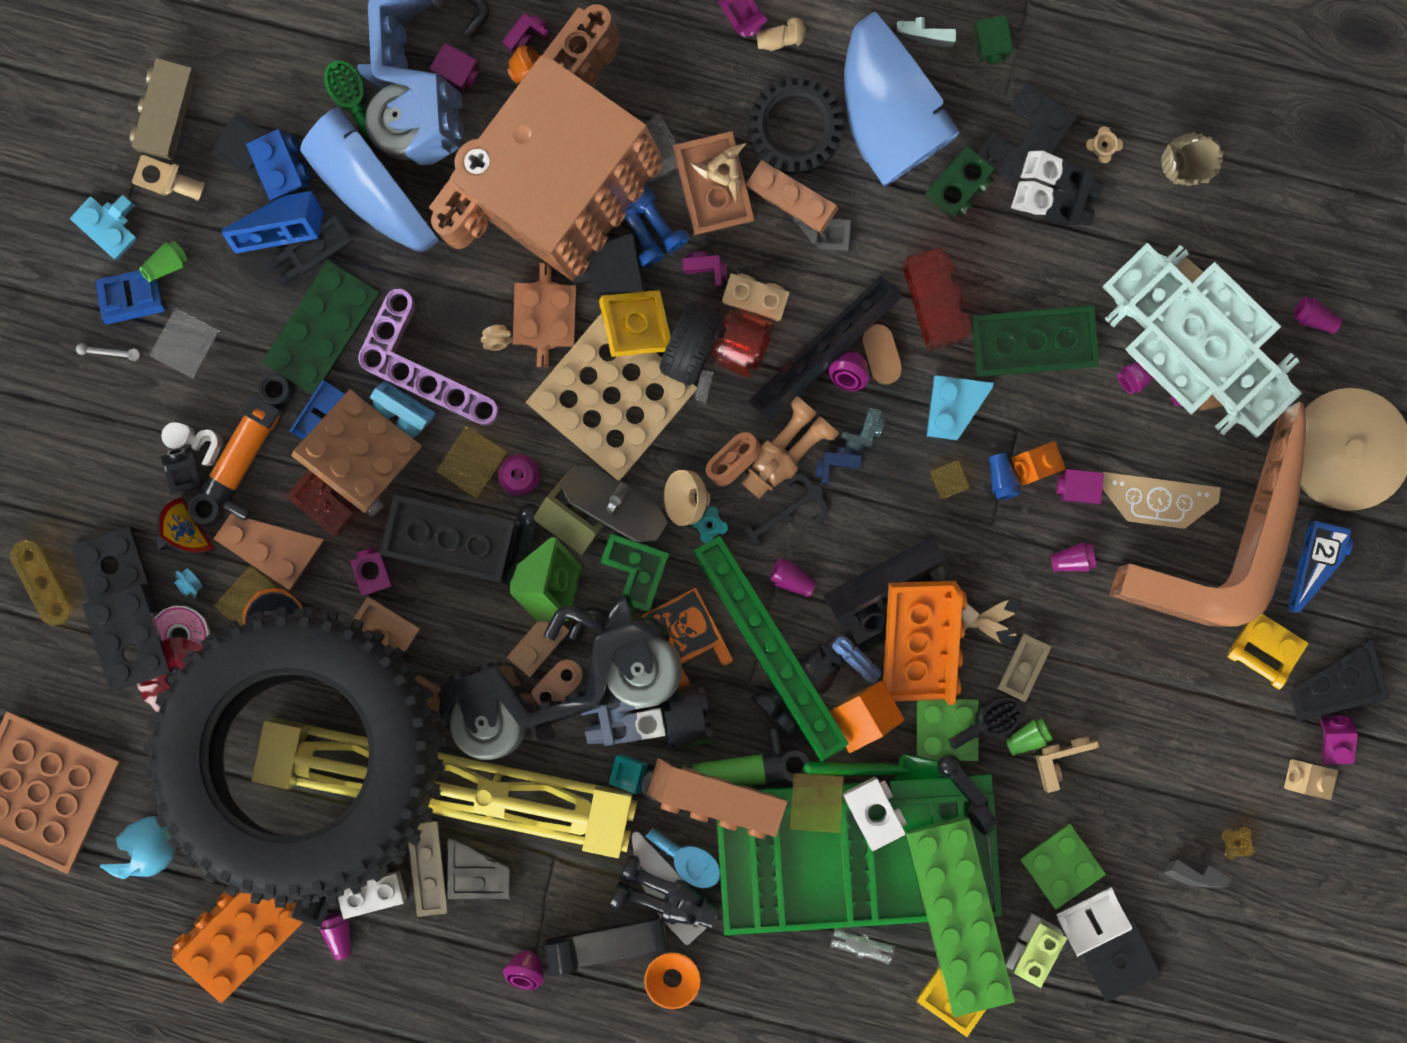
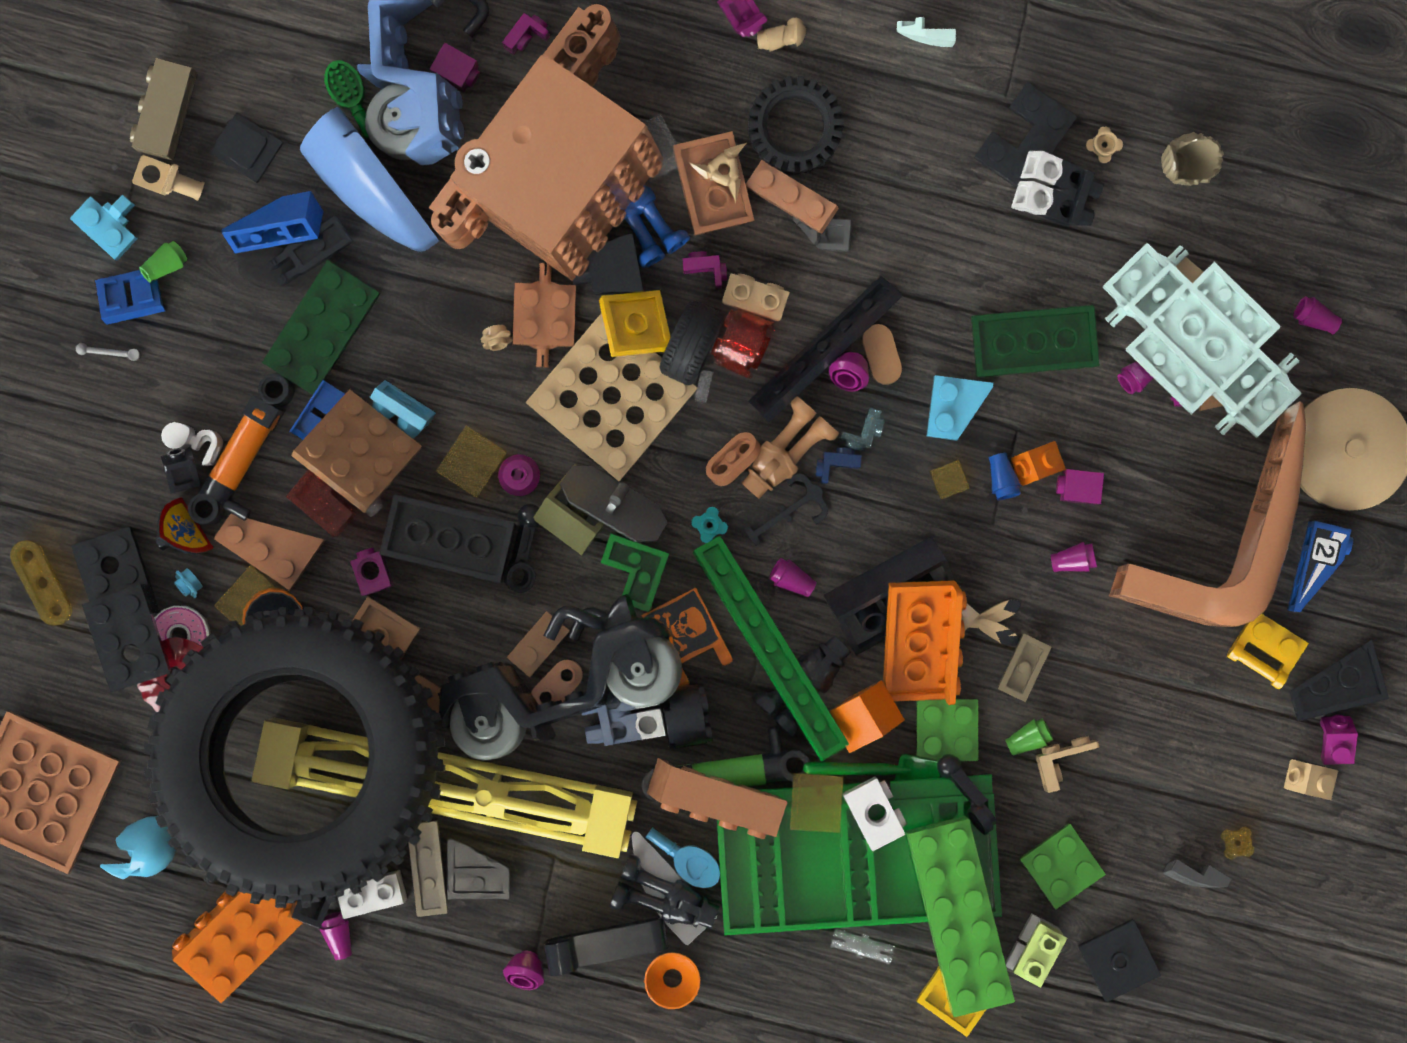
clear piece [149,307,219,379] -> none
blue bracket [246,129,311,201] -> none
lavender beam [358,289,500,426] -> none
orange cone [507,45,540,84] -> none
bright green slope [510,537,582,621] -> none
teal plate [609,754,648,794] -> none
tan piece [664,470,710,526] -> none
medium blue axle [832,636,882,683] -> none
medium blue panel [844,11,960,187] -> none
clear red brick [902,247,971,352] -> none
dark green brick [925,146,995,219] -> none
black piece [948,697,1023,750] -> none
dark green brick [973,15,1013,65] -> none
white piece [1056,887,1132,956] -> none
tan sticker [1102,472,1221,529] -> none

